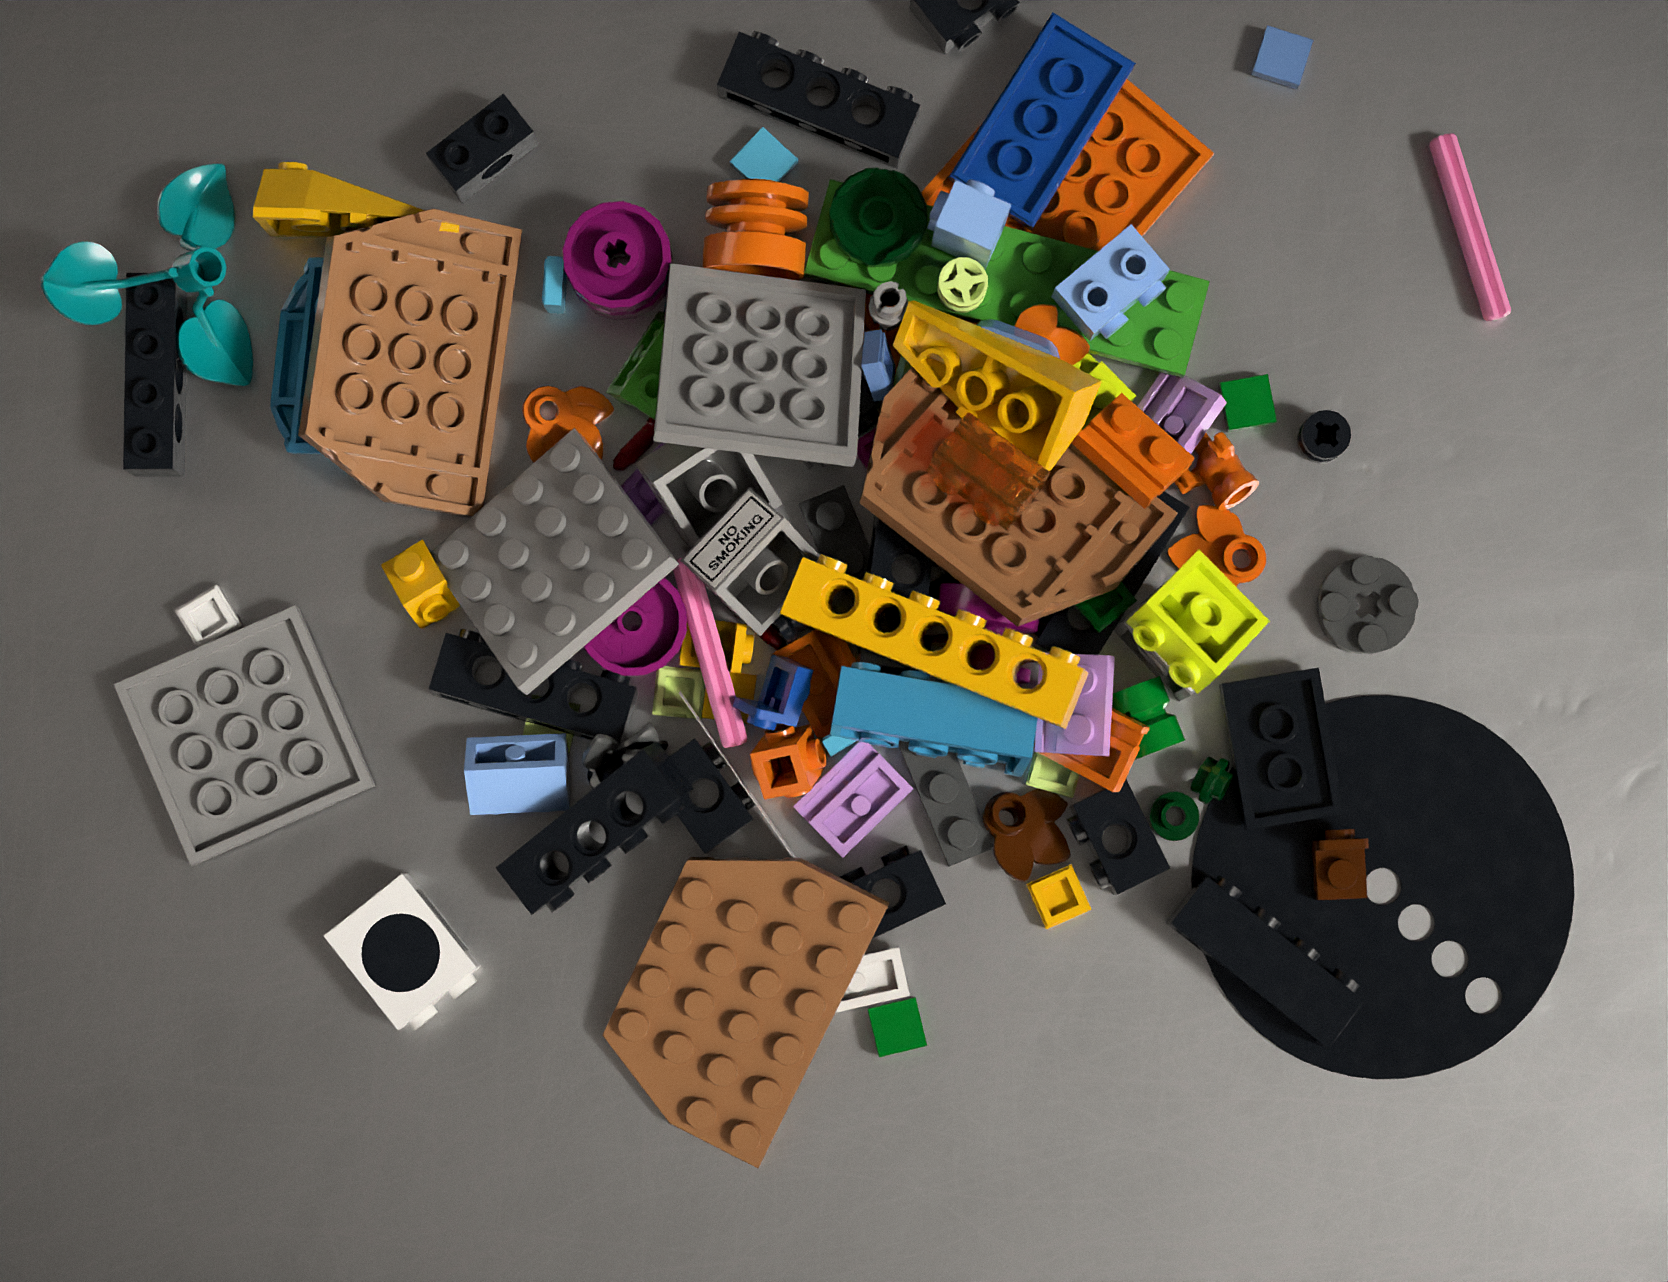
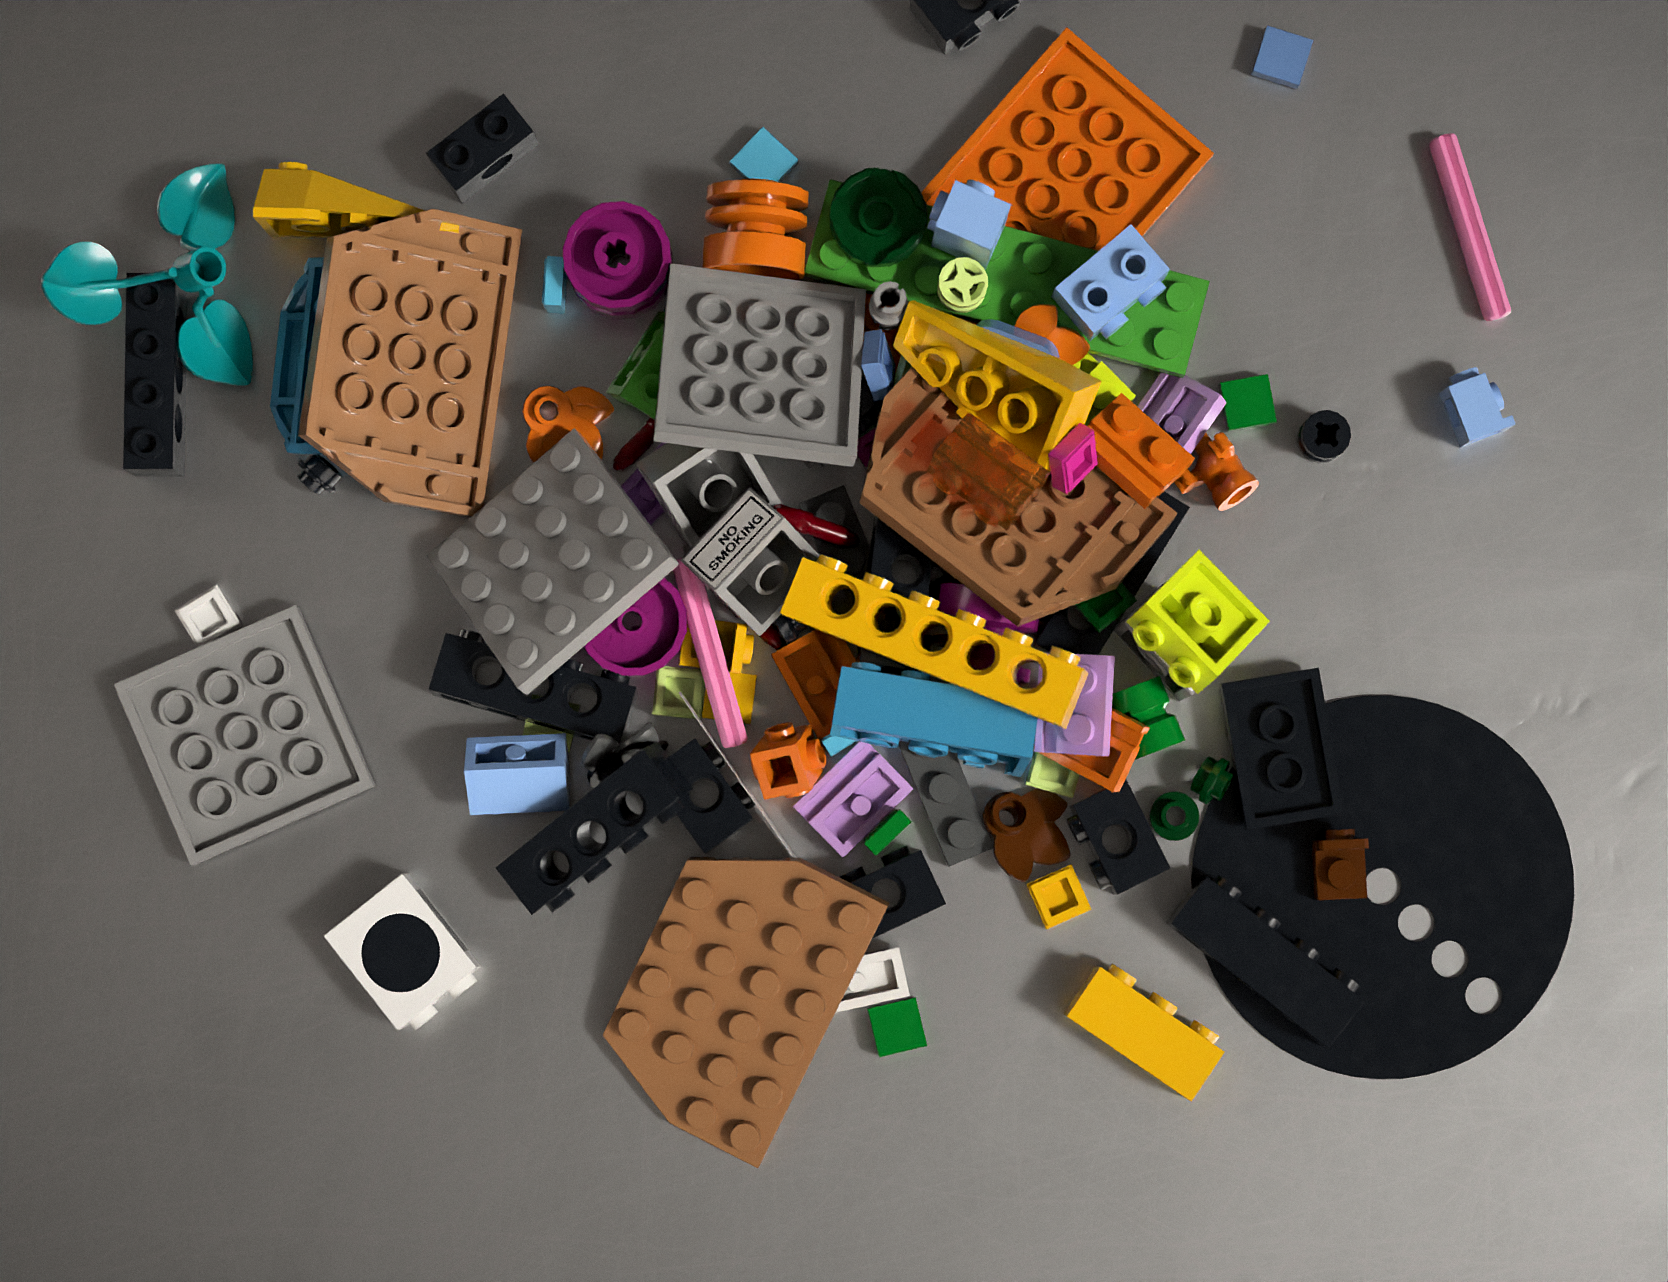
yellow bracket [381,539,461,629] -> none
black brick [717,31,920,169] -> none
blue bracket [733,654,814,730] -> none
blue tile [949,12,1136,231] -> none
orange plate [1167,505,1266,587] -> none
dark grey plate [1317,555,1419,654] -> none
none -> black plate [297,454,343,495]
none -> dark red piece [773,504,859,548]
none -> green tile [864,809,912,856]
none -> dark pink tile [1048,423,1098,494]
none -> yellow brick [1064,964,1224,1102]
none -> light blue brick [1439,367,1515,448]

